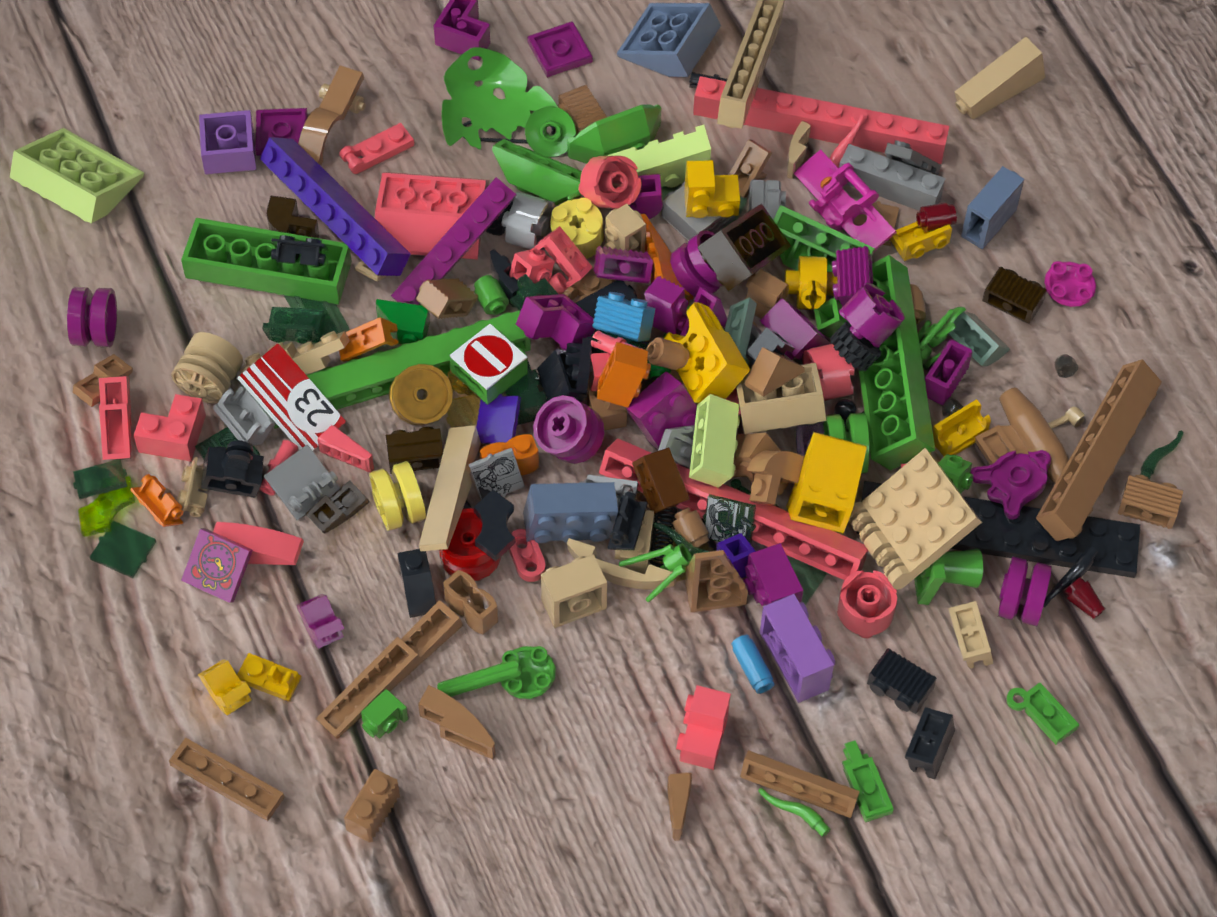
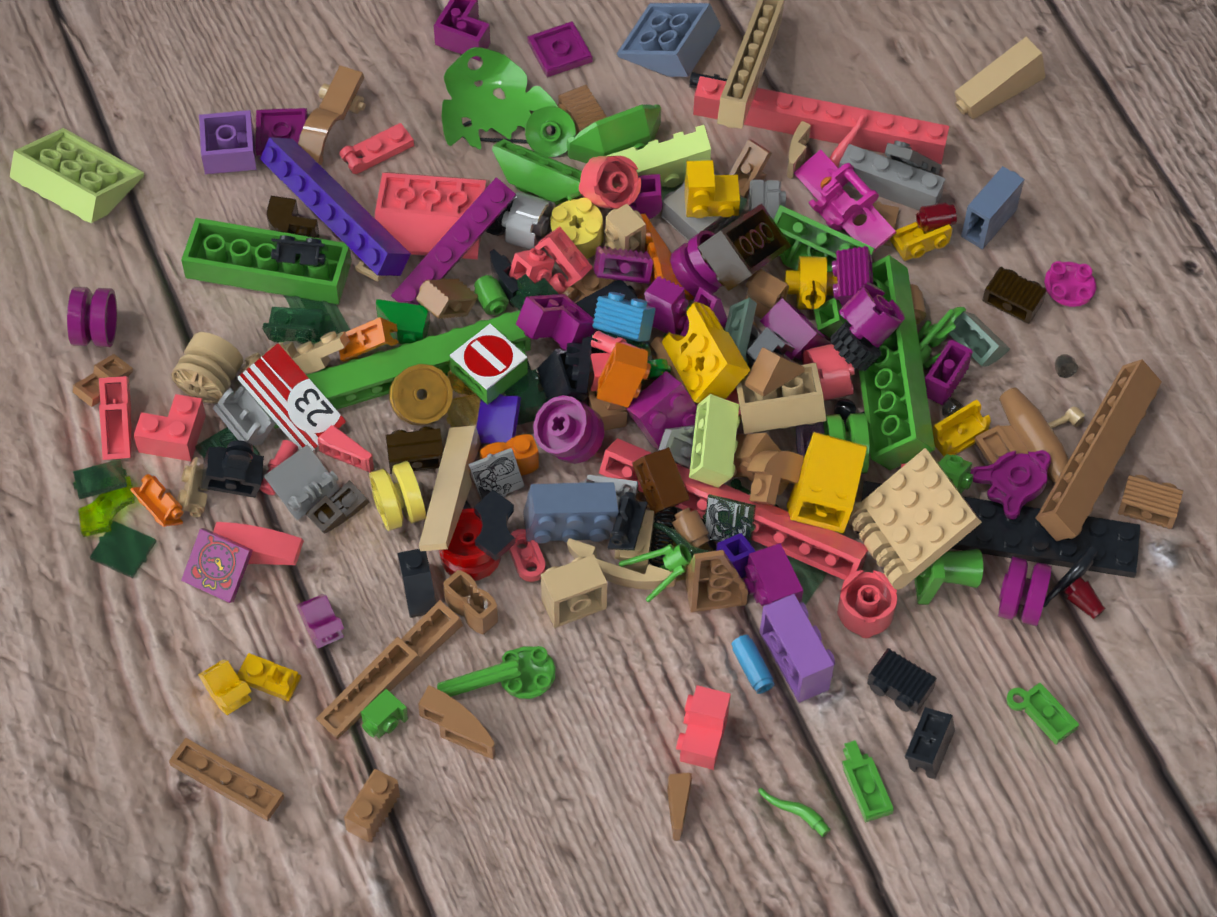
medium nougat brick [646,337,689,370] -> none
medium nougat plate [740,750,860,818] -> none
tan hinge [948,601,993,668] -> none
clear green animal [1140,430,1184,479] -> none

